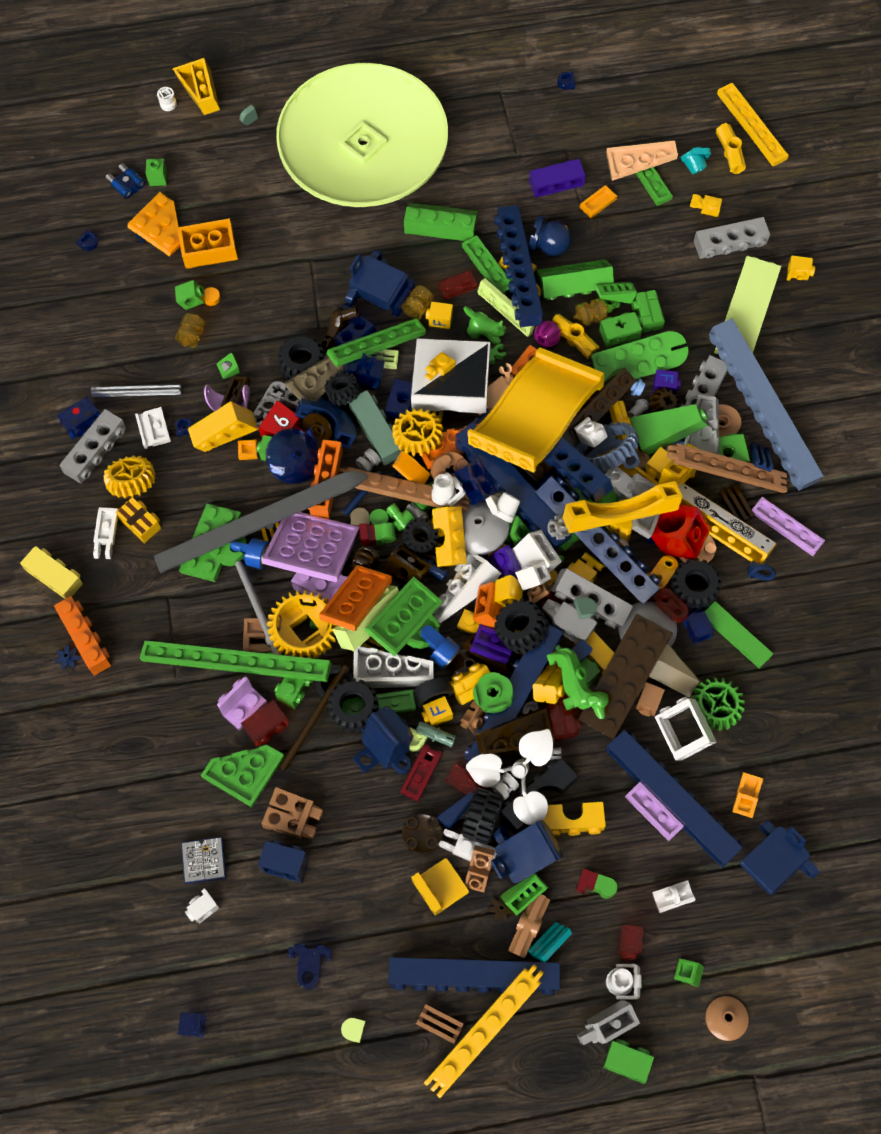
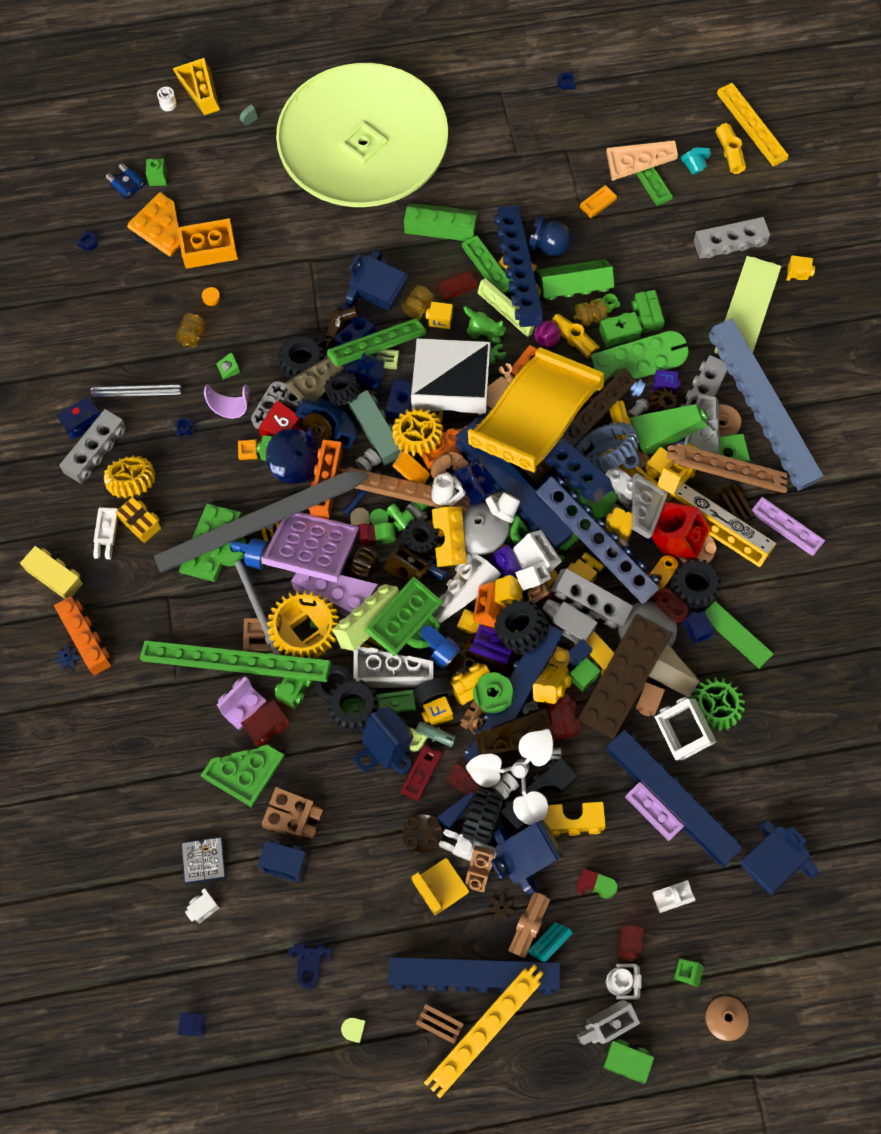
white plate [135,407,171,449] -> none
bright green brick [175,280,205,310] -> none
yellow wedge [188,401,259,452] -> none
dark brown tile [221,376,251,407] -> none
dark brown piece [279,665,350,771] -> none
orange plate [319,565,392,631] -> none
clear blue tile [392,278,415,317] -> none
yellow plate [425,352,456,381] -> none
bright green slope [500,873,548,916] -> none
dark purple brick [529,159,585,198] -> none
light grey gear [547,515,570,540] -> none
bright green animal [547,645,609,719] -> none
yellow arch [563,481,683,533] -> none
white brick [574,417,608,448] -> none
sand green tile [574,598,597,619] -> none
bright green slope [595,282,637,304] -> none
yellow plate [690,194,722,217] -> none
light orange slope [732,772,763,818] -> none
dark blue piece [747,561,776,581] -> none
dark blue tile [749,442,774,472] -> none

